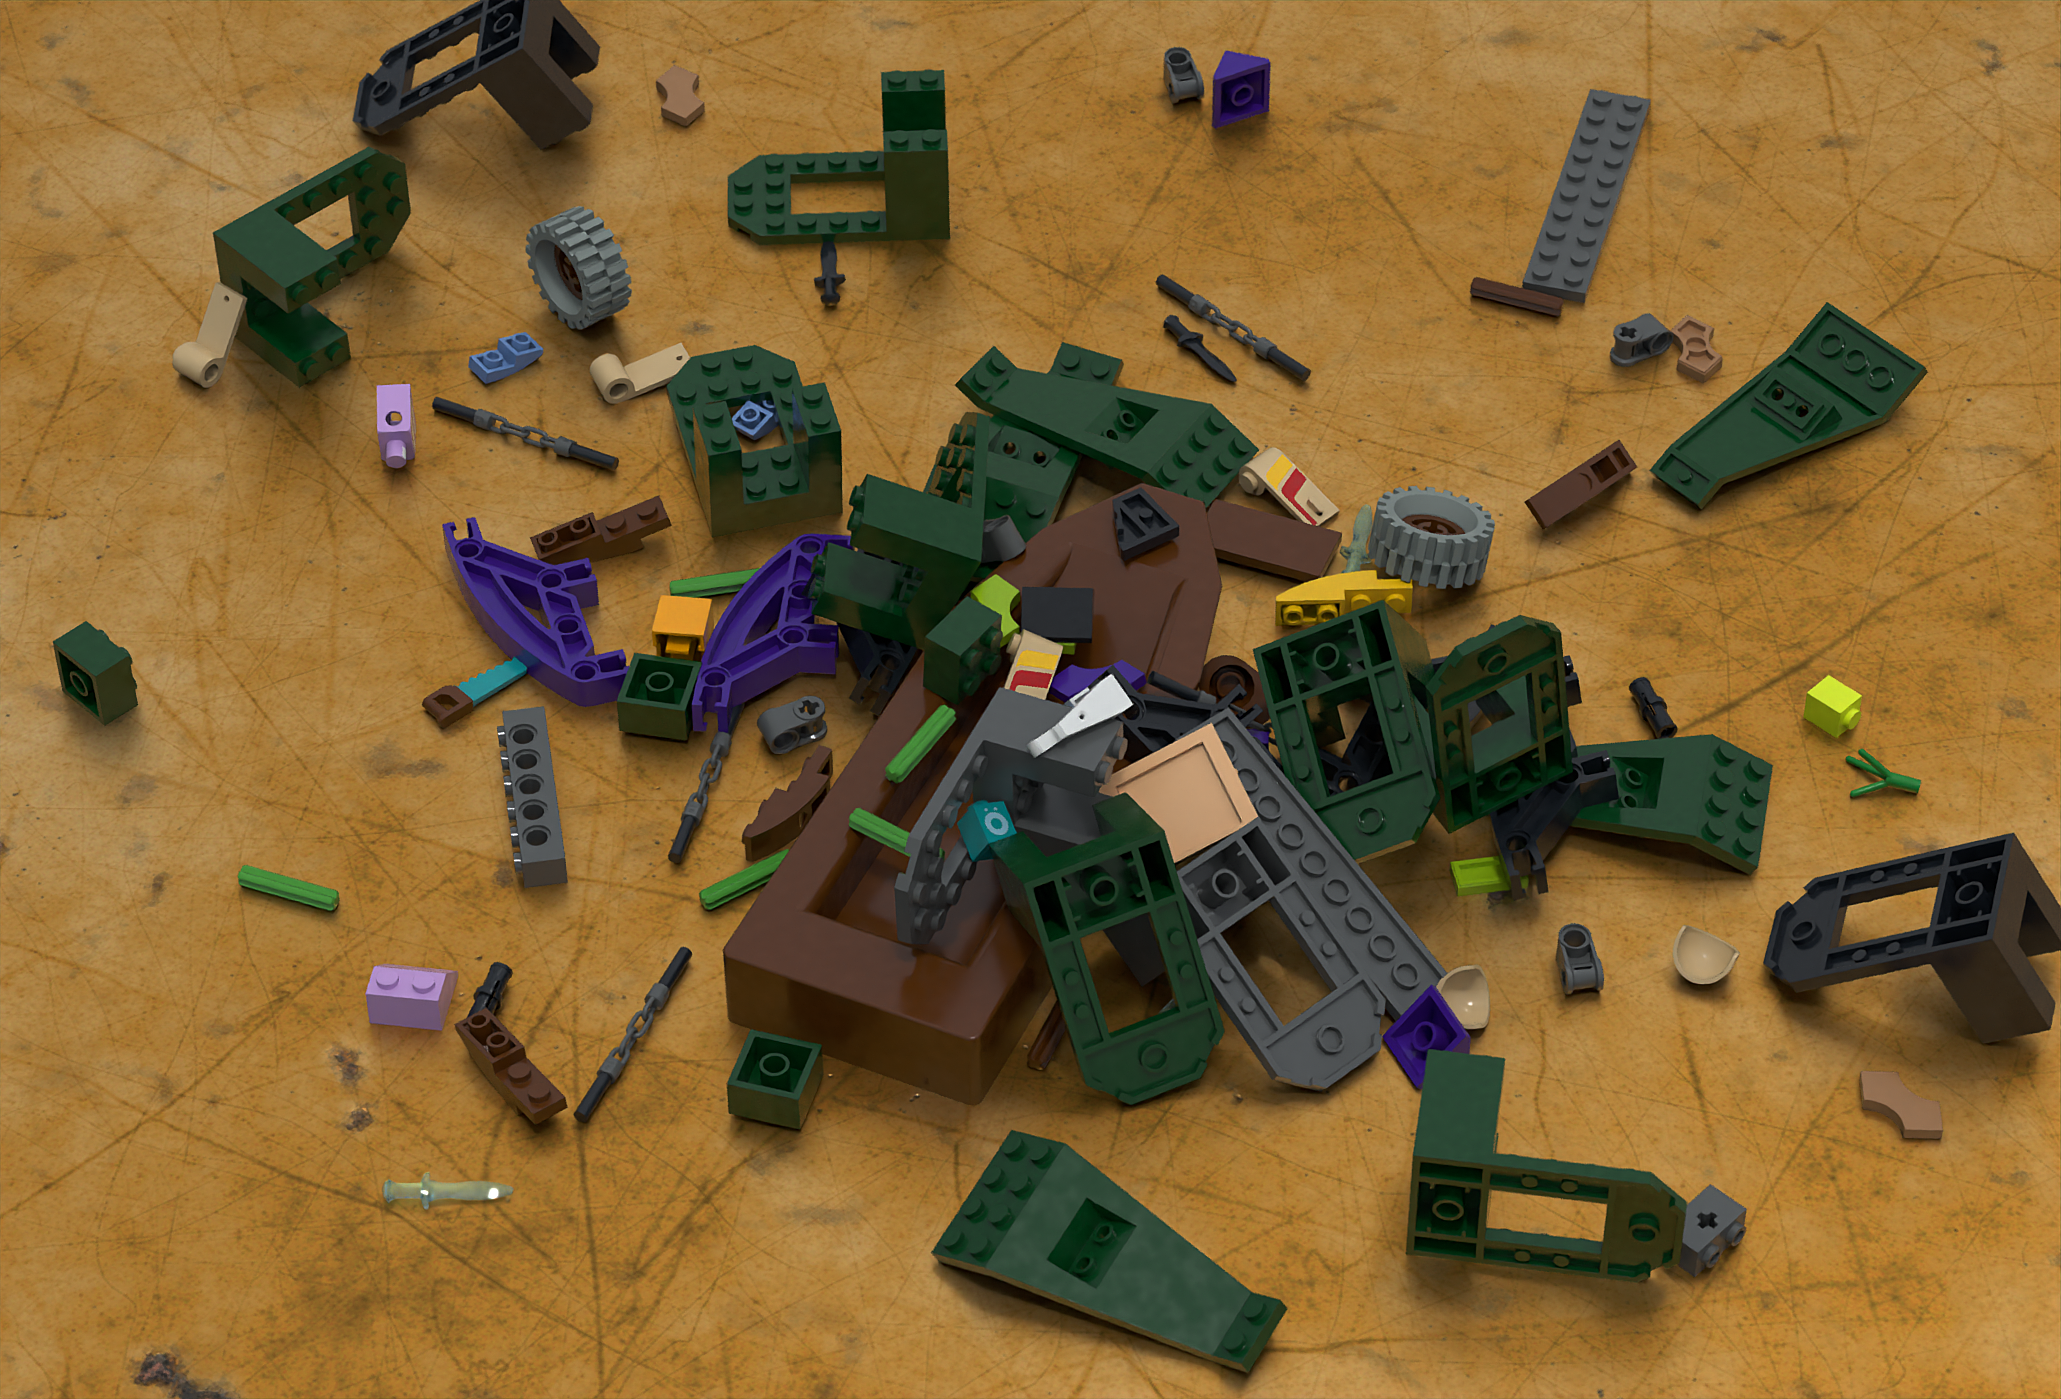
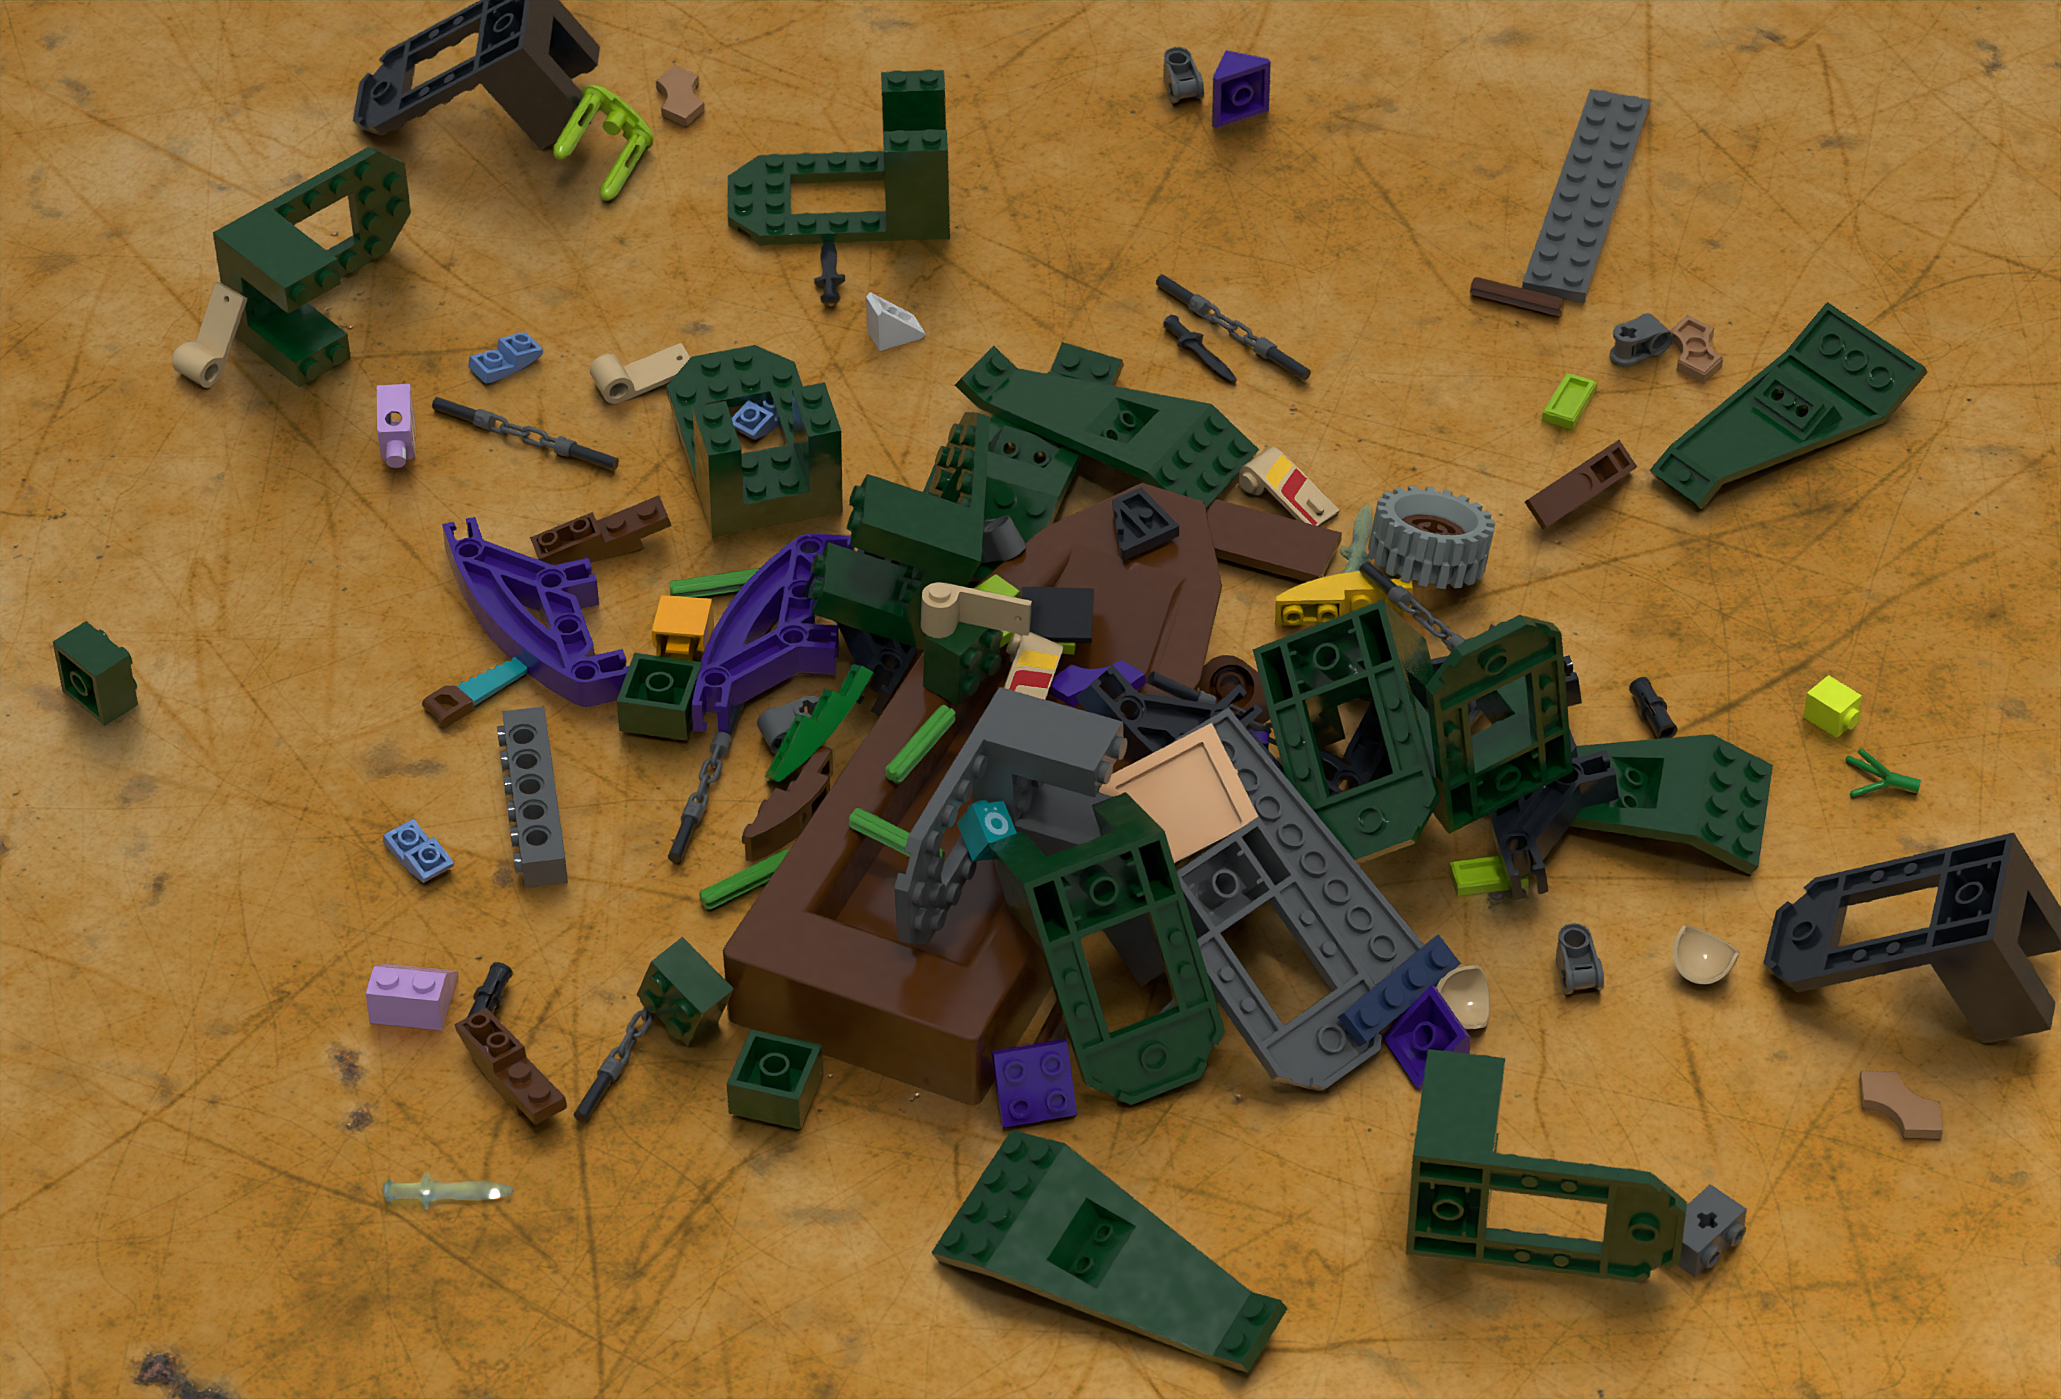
bright green axle [238,865,340,911] -> none
light grey wheel [526,206,632,330] -> none
white hinge [1026,674,1133,758] -> none
none -> medium blue slope [383,819,454,883]
none -> lime piece [554,85,654,201]
none -> dark green brick [637,937,734,1047]
none -> green slope [764,664,874,782]
none -> white slope [866,292,926,351]
none -> tan door [921,582,1032,638]
none -> dark purple plate [991,1039,1077,1127]
none -> dark blue plate [1337,934,1461,1046]
none -> dark grey piece [1359,562,1466,652]
none -> lime tile [1542,373,1597,430]

